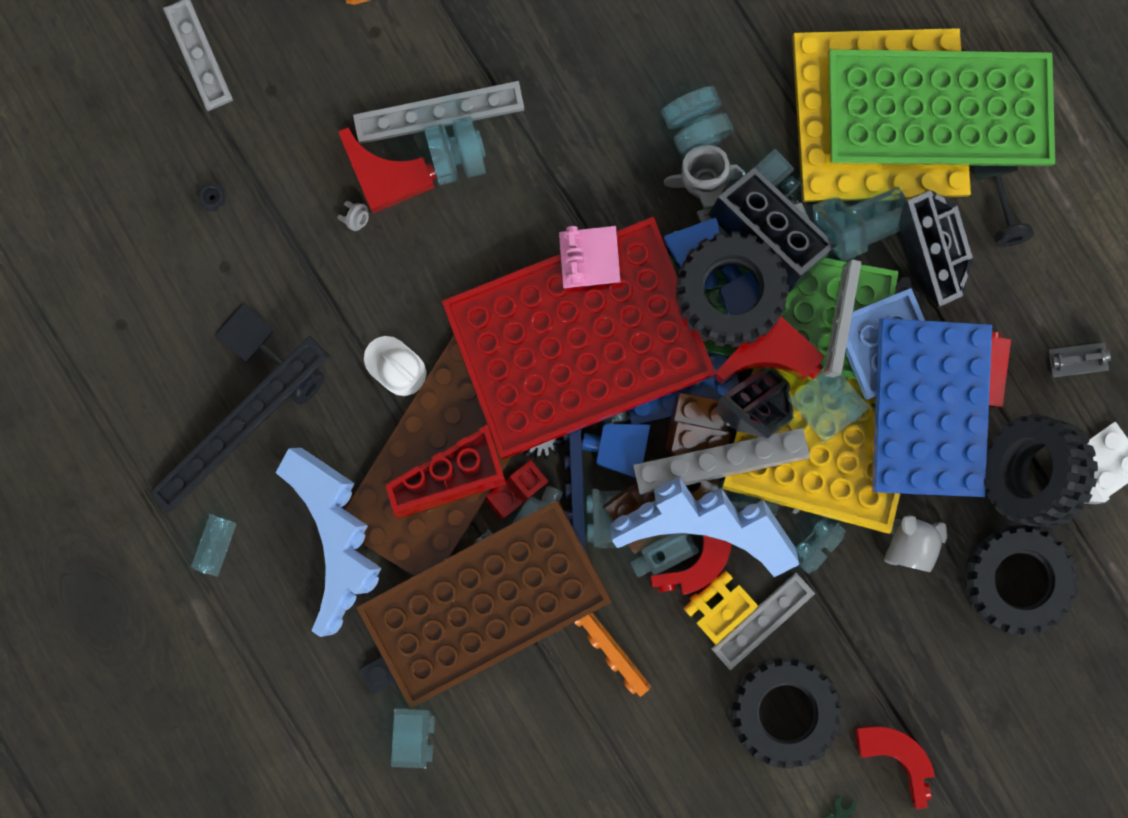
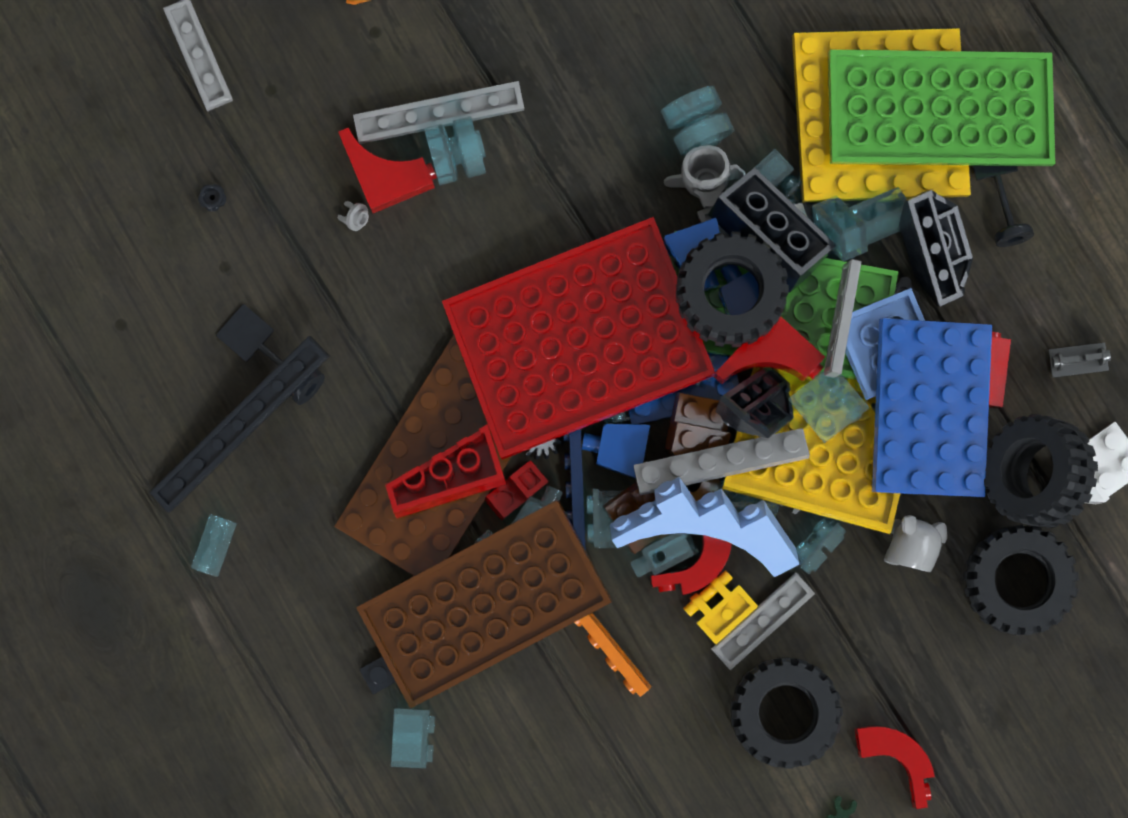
light blue arch [276,448,381,637] -> none
white piece [364,336,426,396] -> none
bright pink hinge [559,226,621,288] -> none

